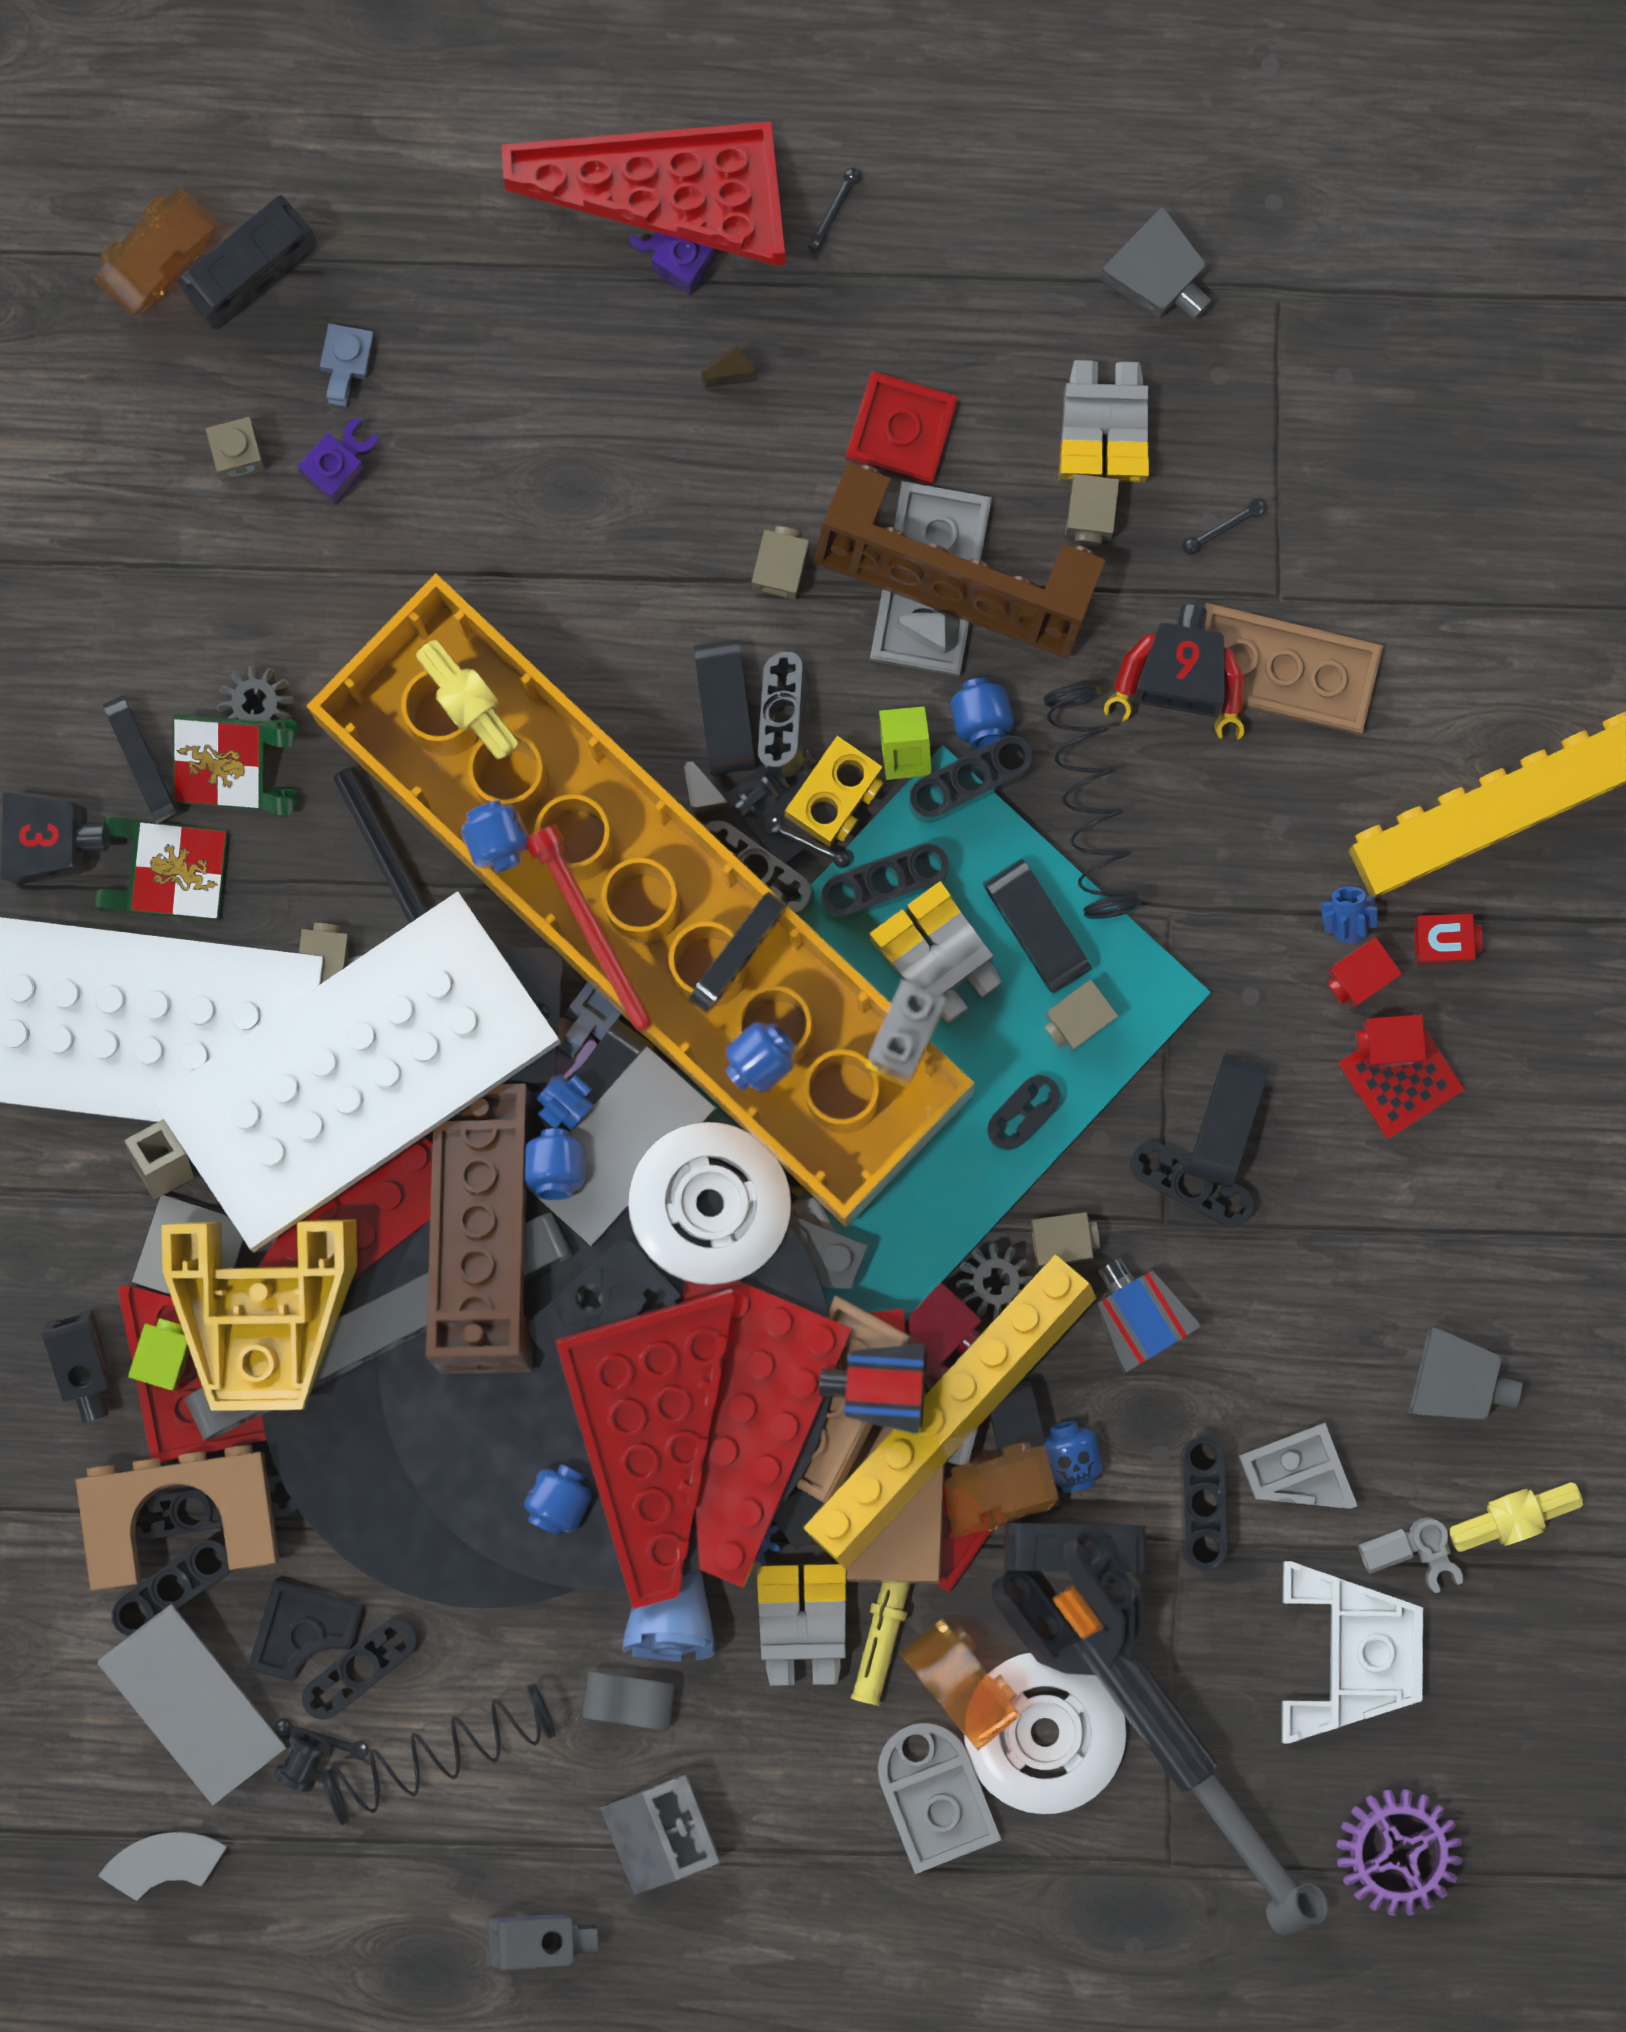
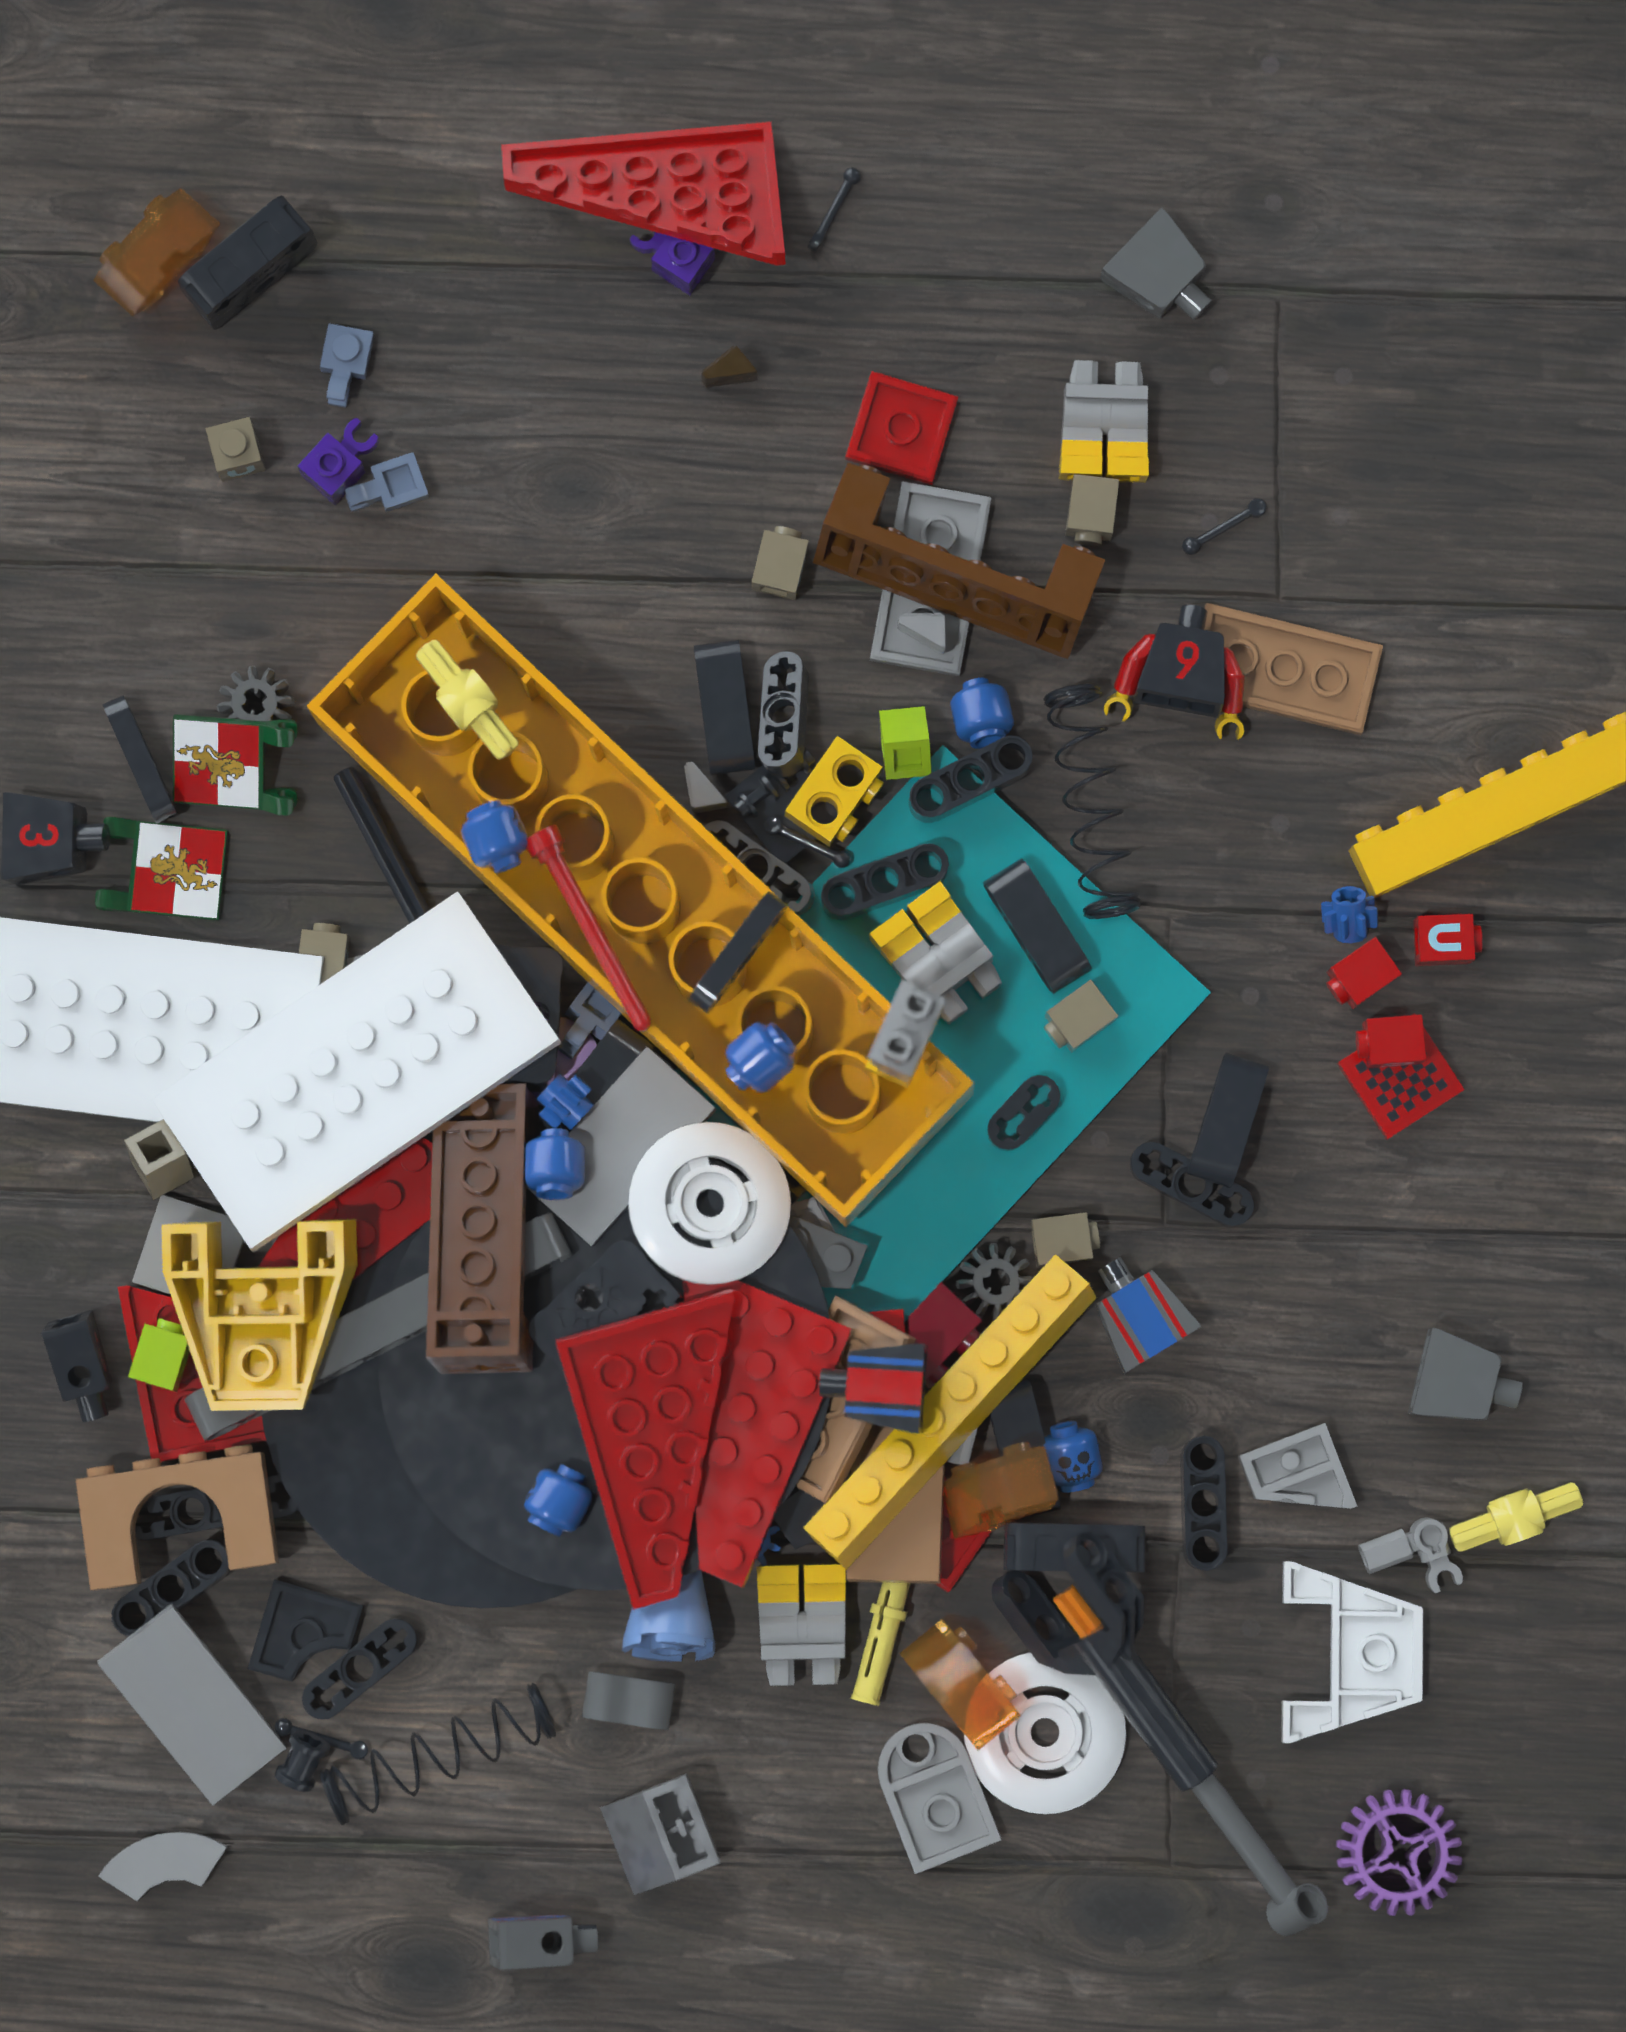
none -> sand blue plate [345,452,429,512]

